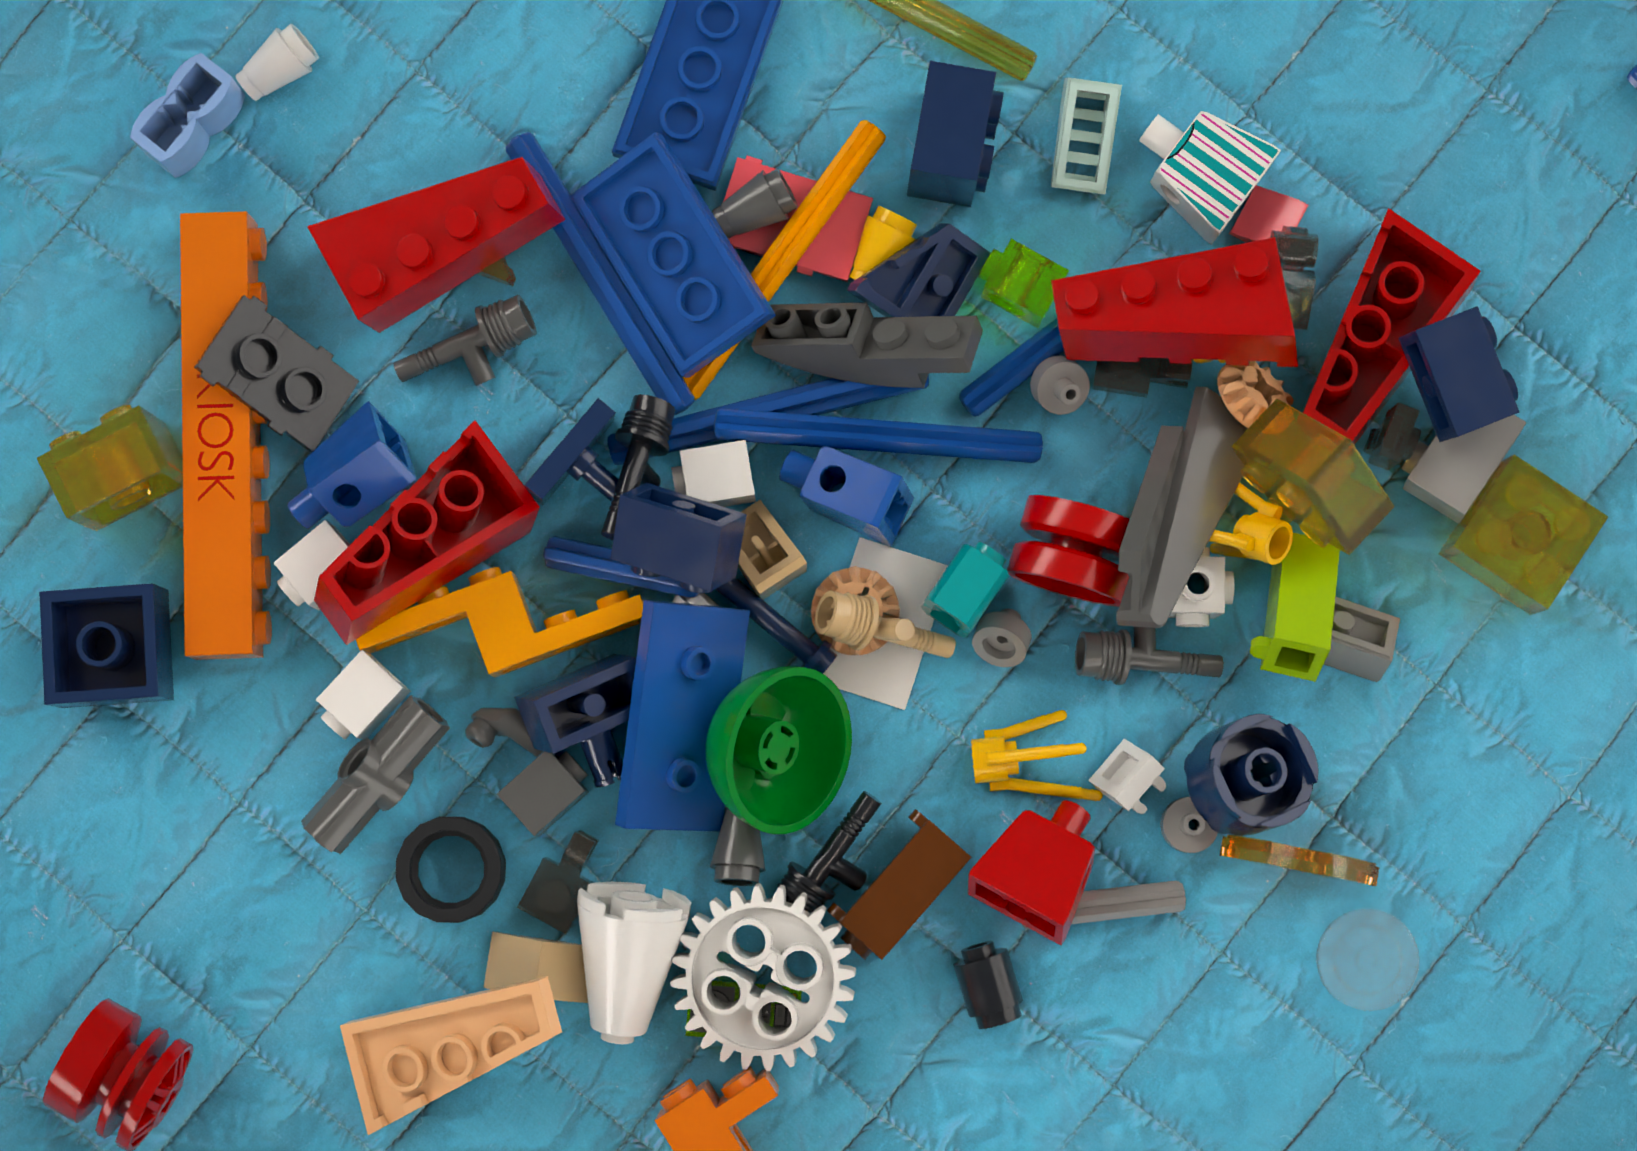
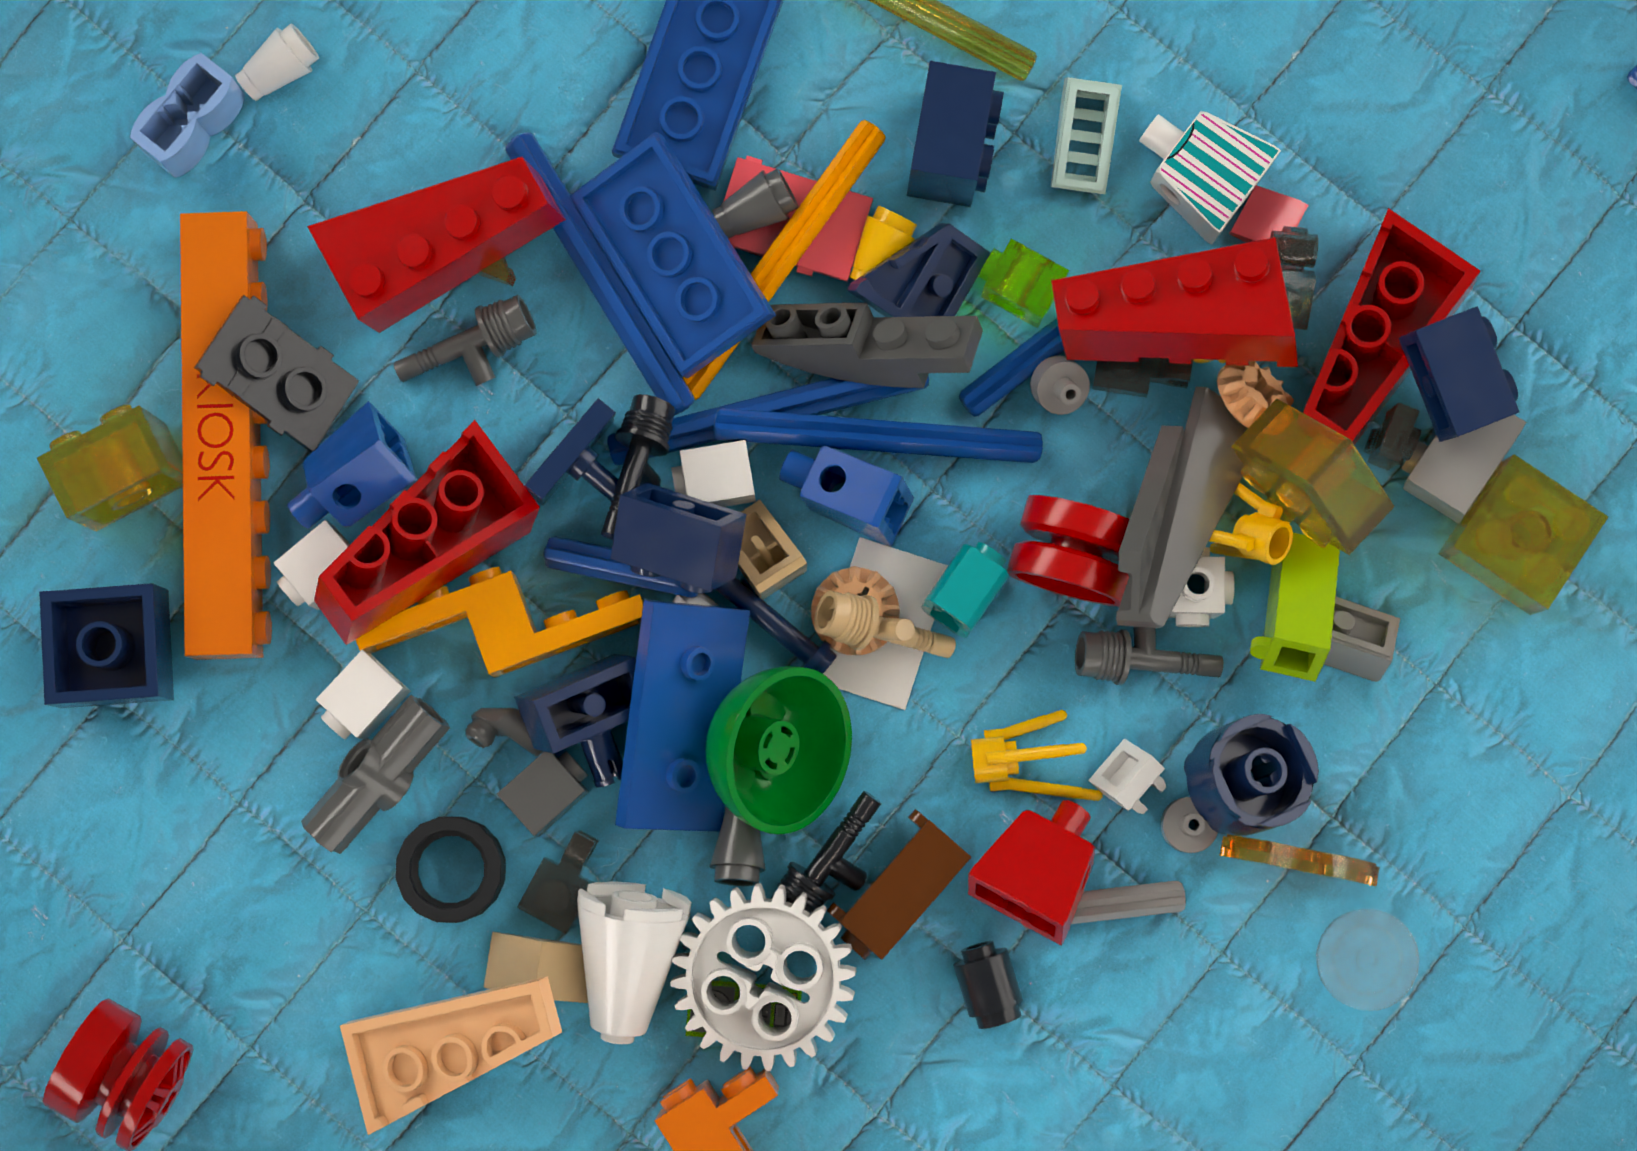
light grey tile [972,609,1032,667] -> none

